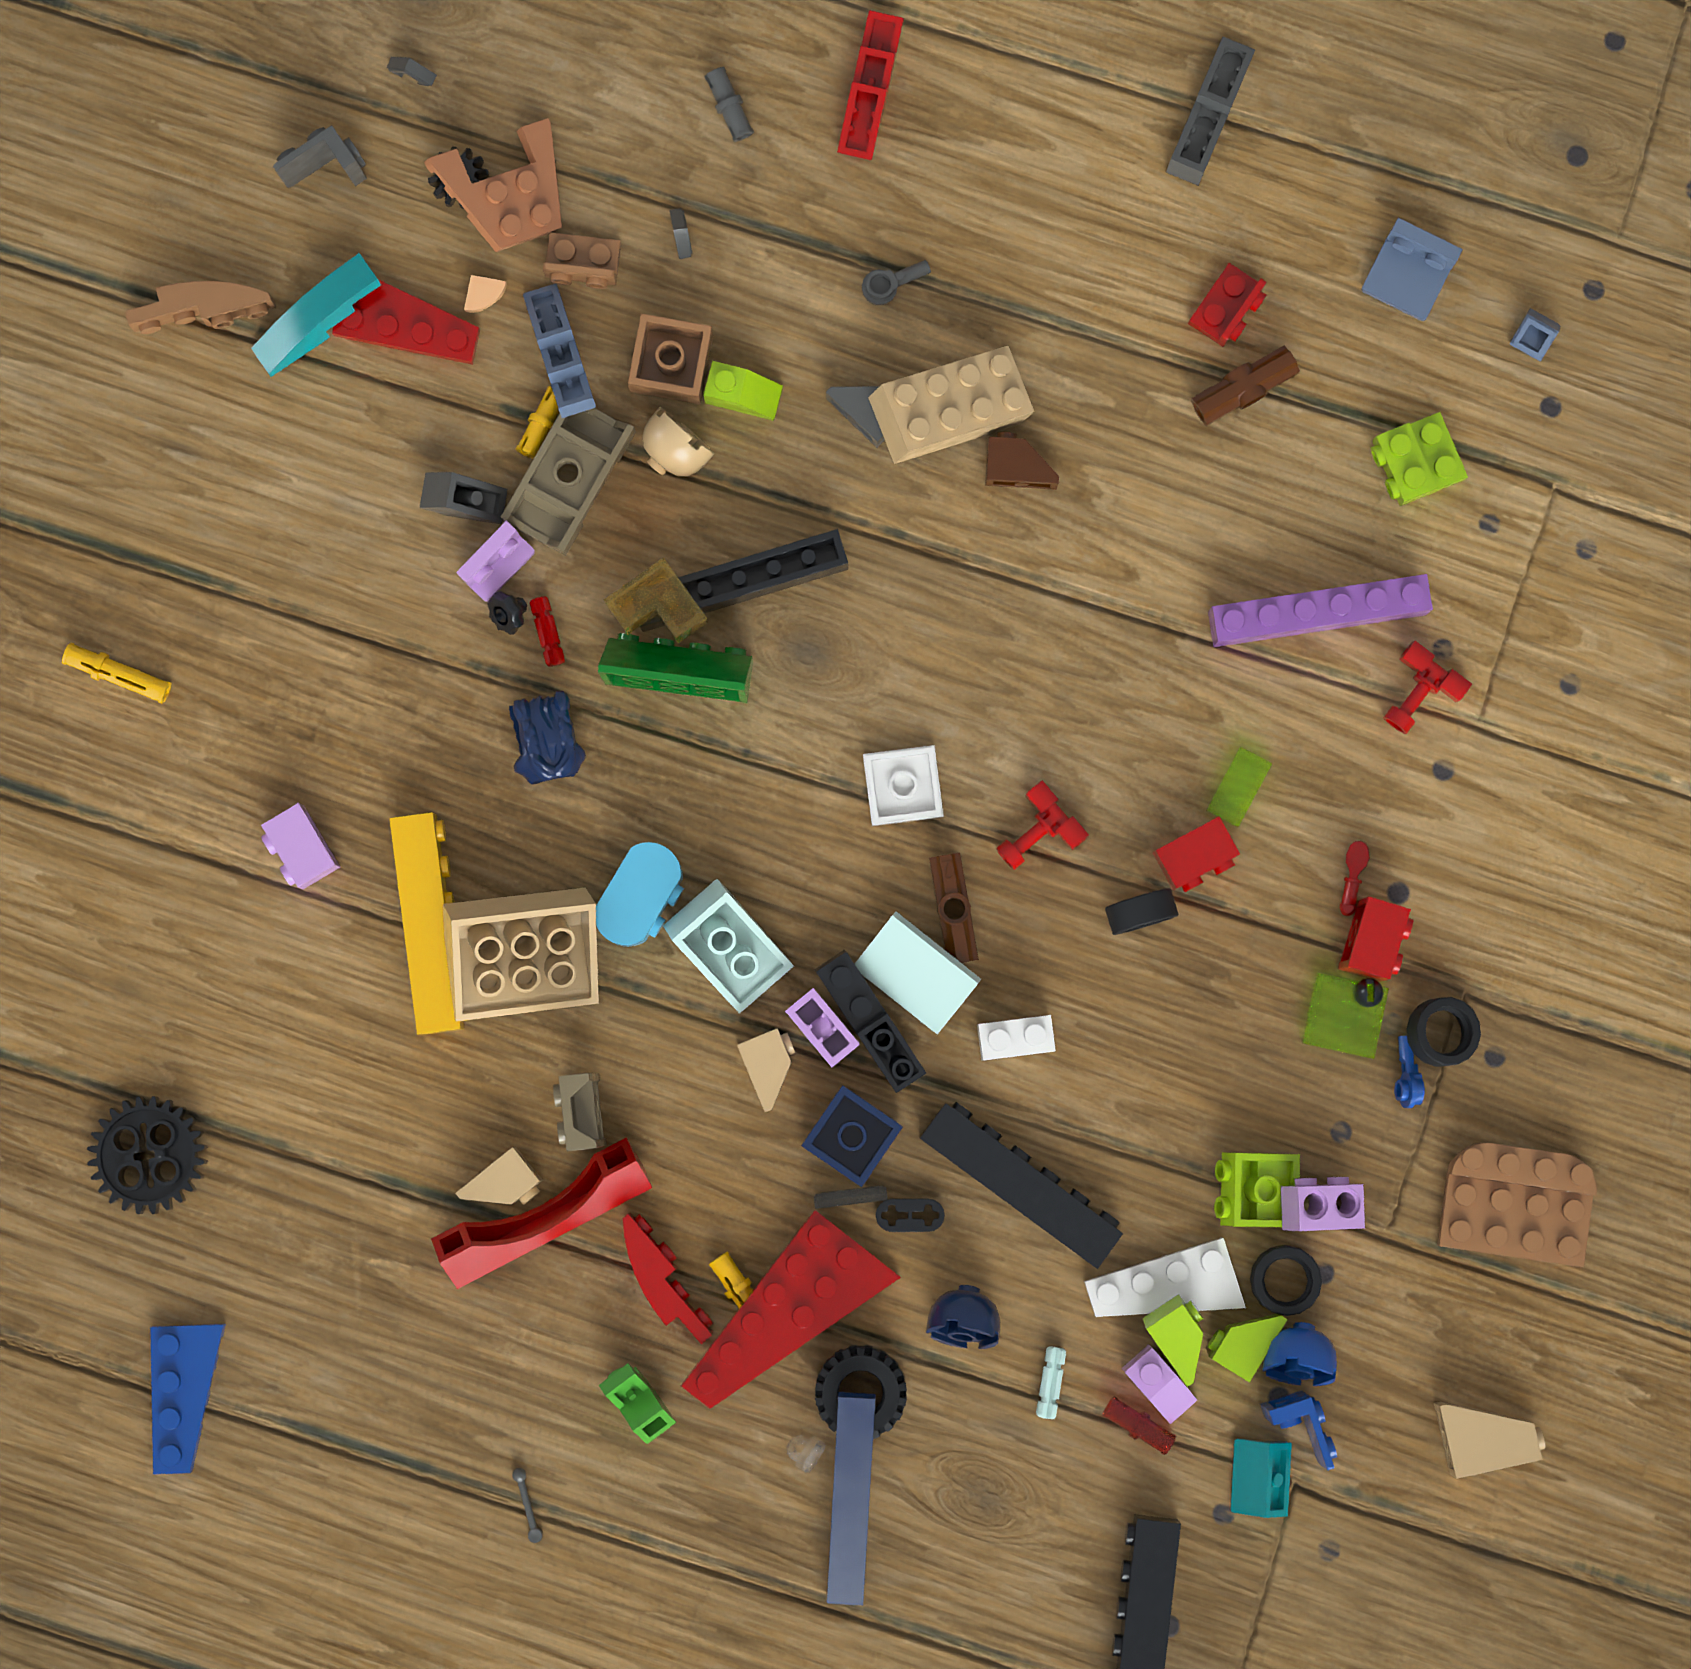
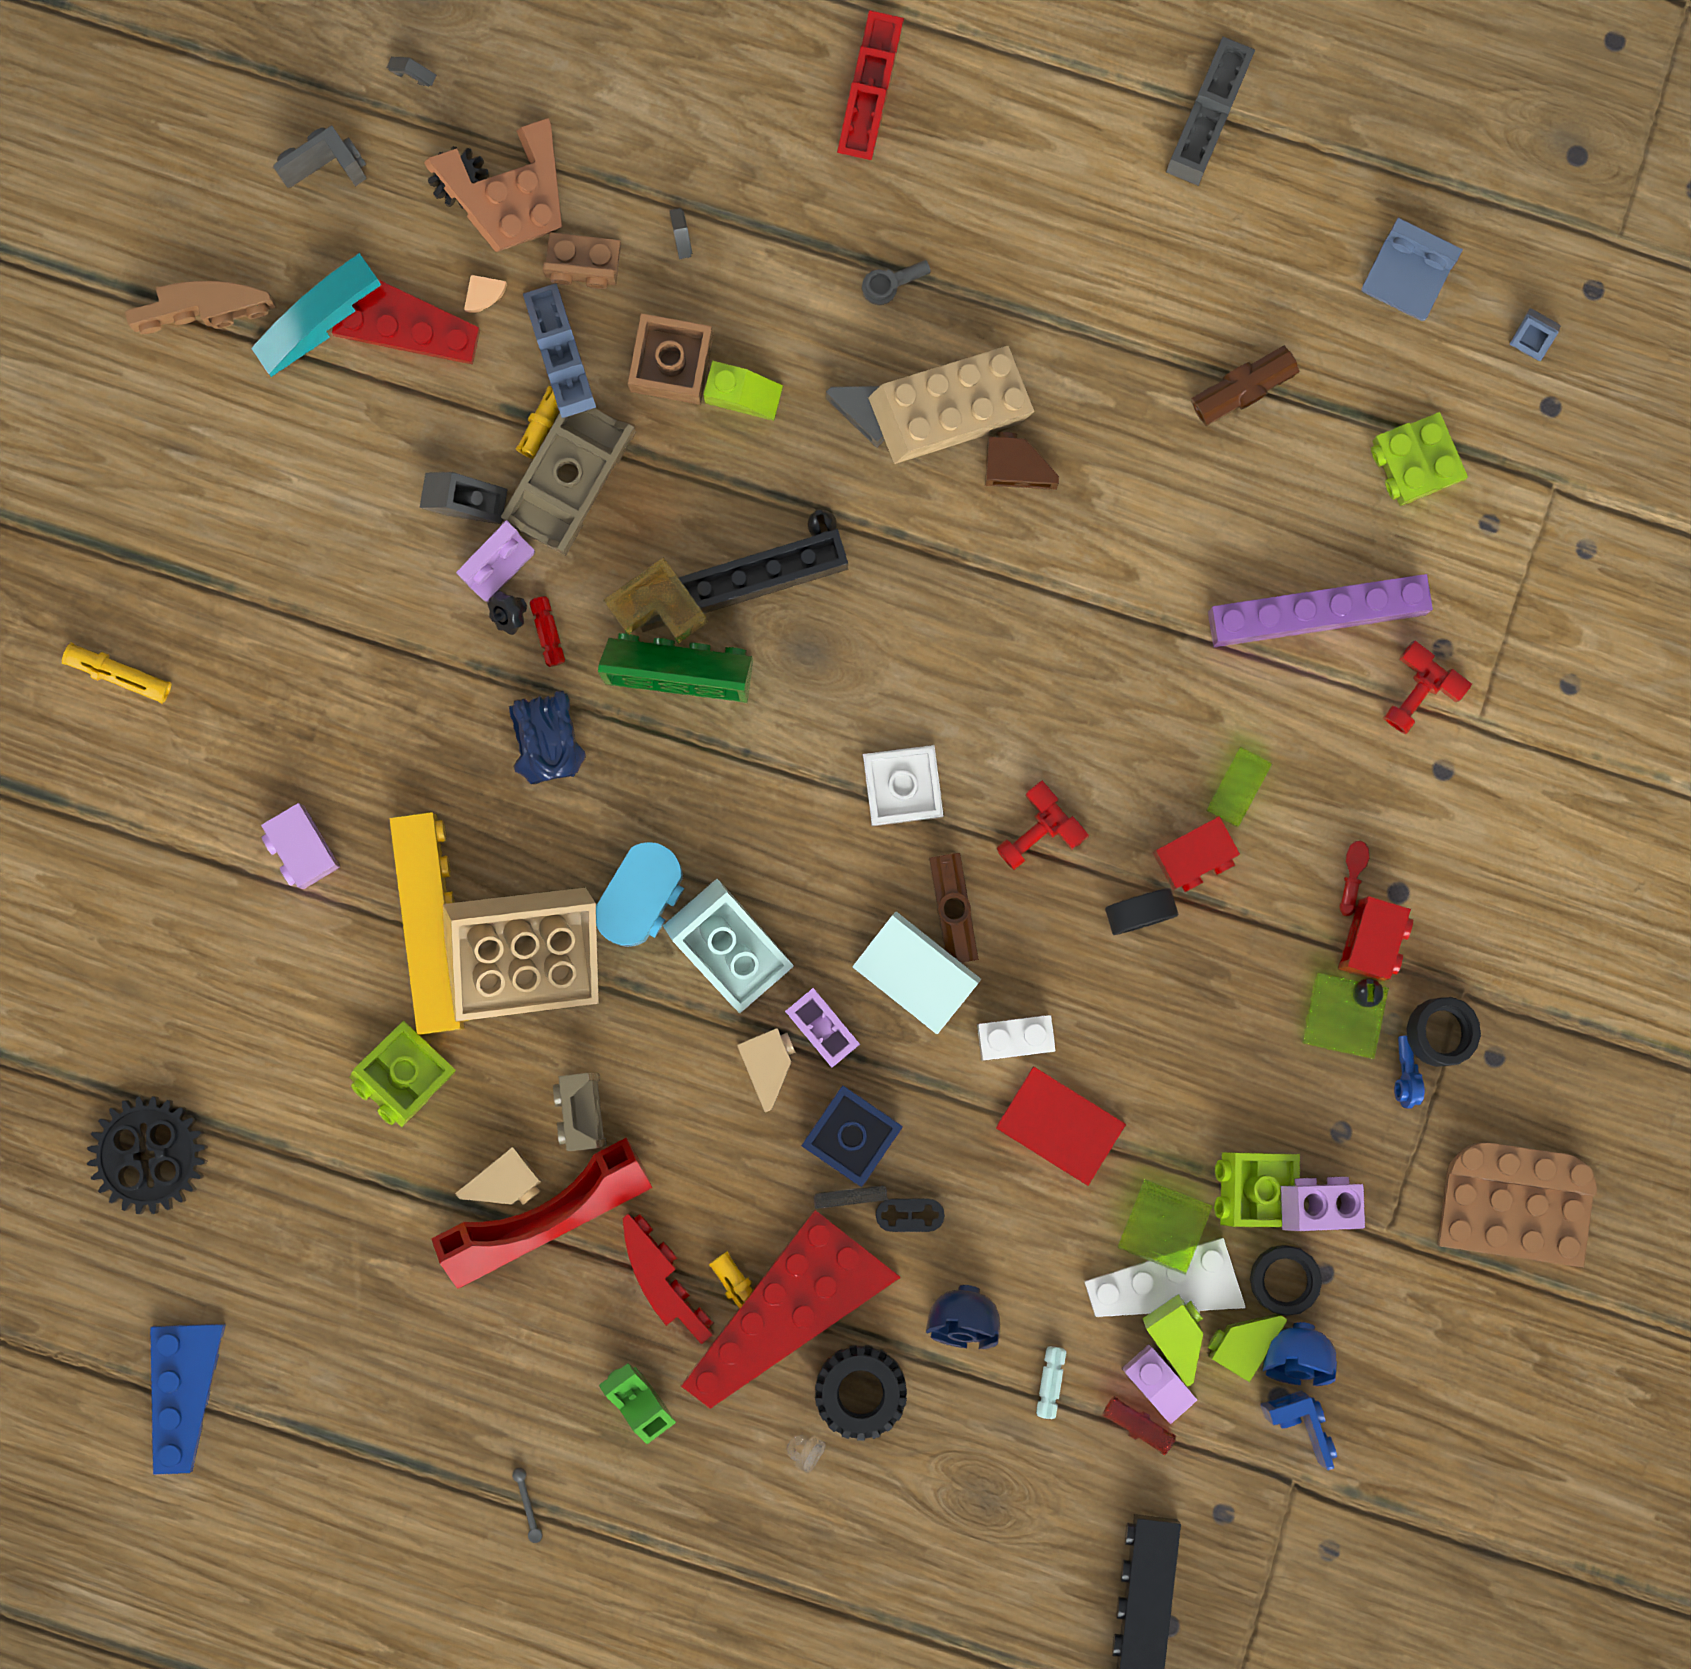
tan cylinder [642,407,715,476] -> none
dark grey pin [704,67,754,142] -> none
black slope [814,949,926,1093] -> none
dark blue tile [827,1392,876,1606] -> none
black brick [920,1101,1123,1269] -> none
red bracket [1188,263,1267,347] -> none
teal panel [1231,1439,1292,1518] -> none
tan slope [1434,1401,1545,1479] -> none
none -> lime plate [349,1020,456,1127]
none -> black hinge [808,510,836,536]
none -> red tile [995,1066,1126,1186]
none -> clear neon green tile [1118,1179,1213,1275]

